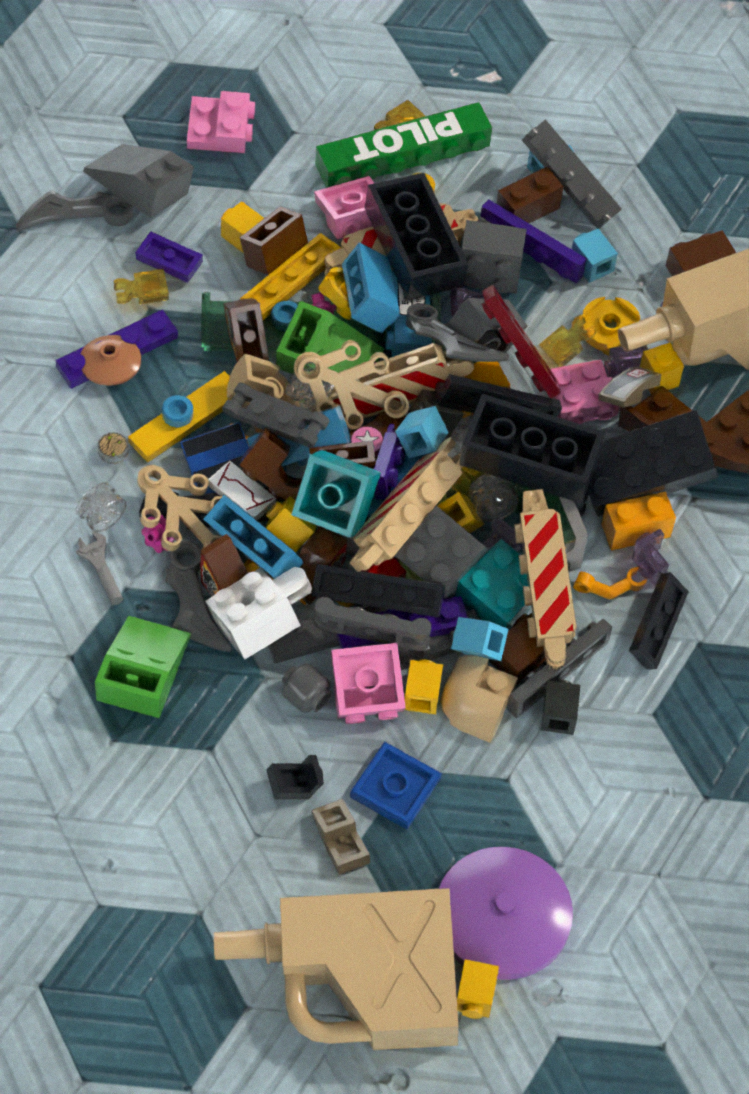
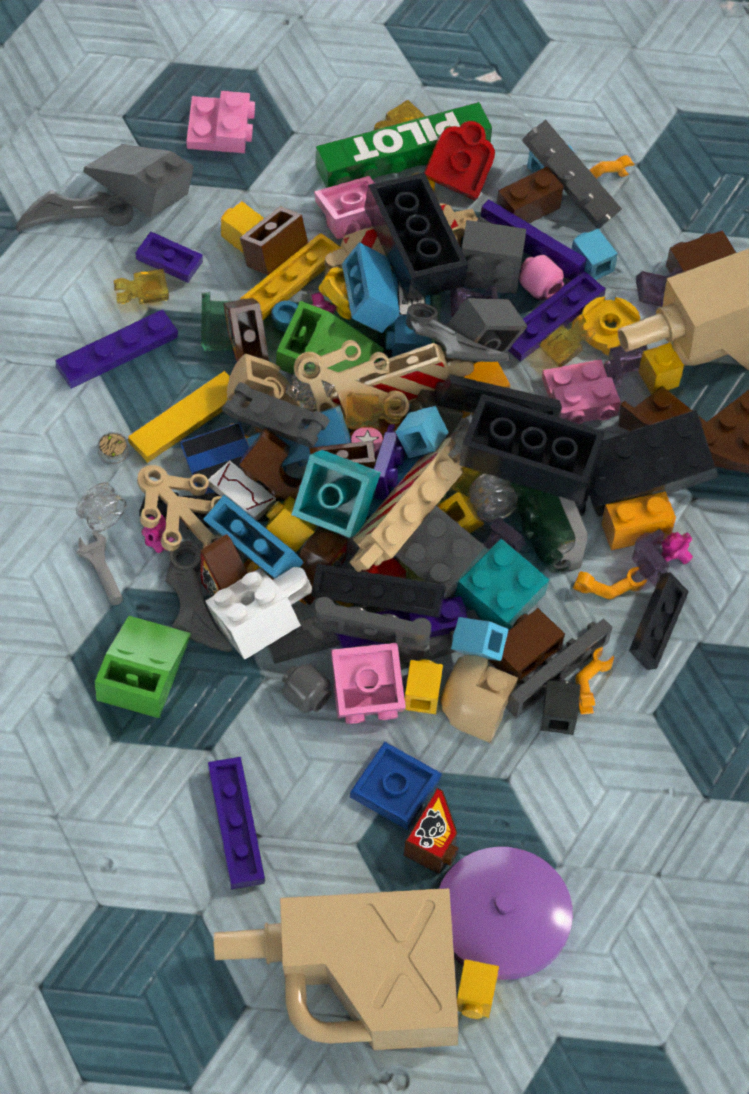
nougat dish [81,335,141,386] -> none
dark azure tile [162,395,193,427] -> none
black bracket [266,755,324,800] -> none
dark tan slope [311,799,370,874] -> none
dark red plate [481,284,561,399] -> none
tan hinge [514,490,577,670] -> none
slope [598,366,661,408] -> none
none -> dark purple plate [208,757,265,890]
none -> clear yellow plate [347,394,401,428]
none -> slope [403,788,459,874]
none -> red plate [424,121,495,201]
none -> dark purple plate [508,271,606,362]
none -> bright pink head [519,255,564,300]
none -> light orange arm [575,647,614,715]
none -> light orange arm [589,155,635,179]
none -> clear purple bracket [635,268,682,307]
none -> dark pink plant [661,532,693,564]

